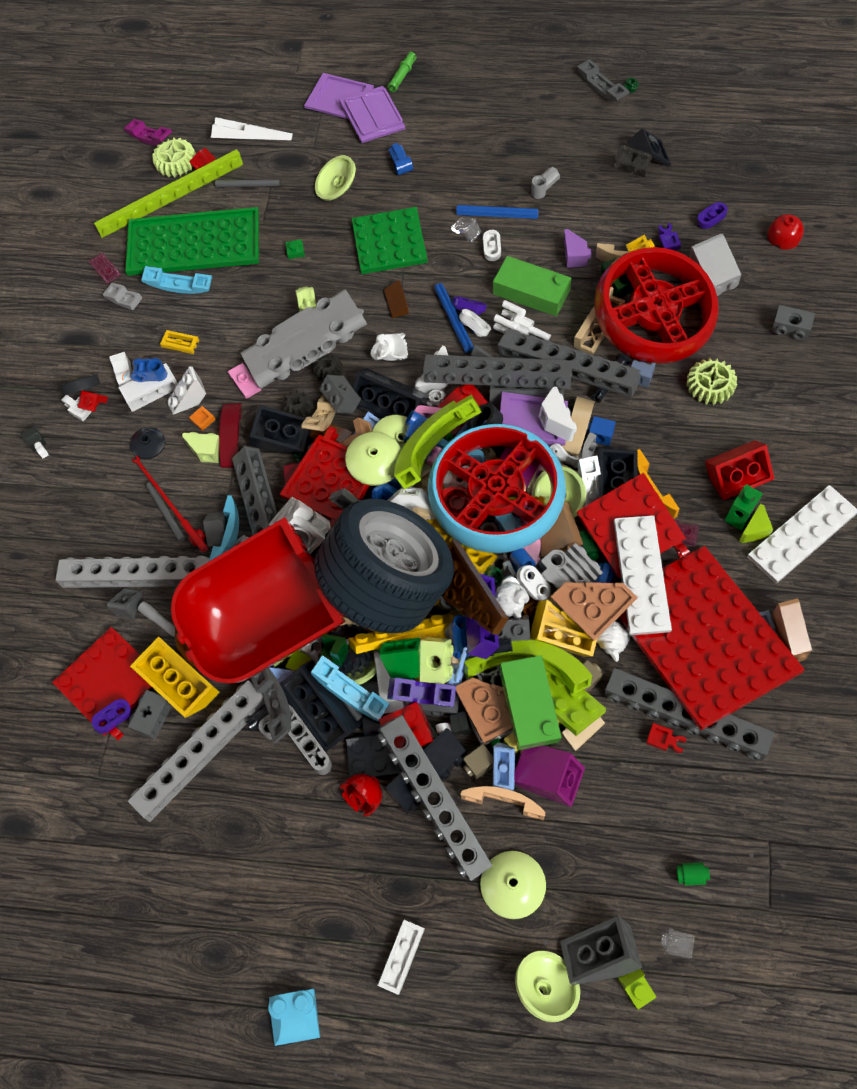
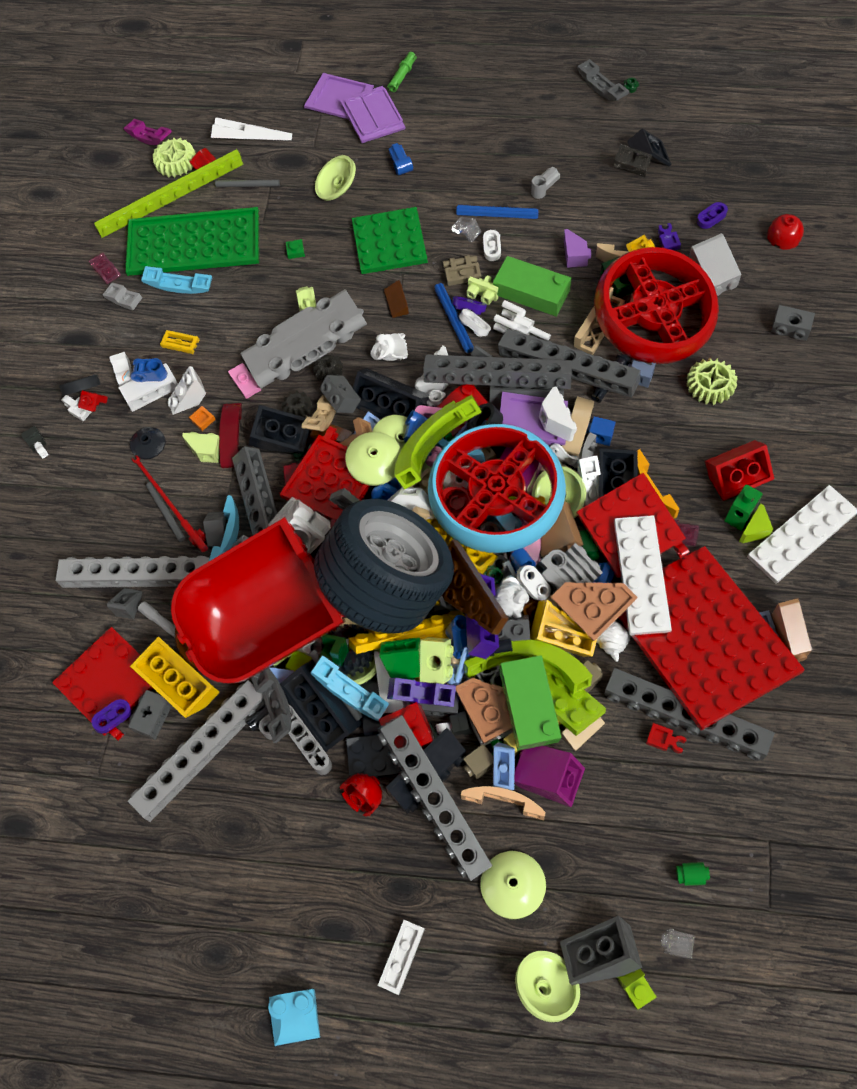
none -> dark tan plate [443,255,481,286]
none -> yellowish green hips [467,275,498,305]

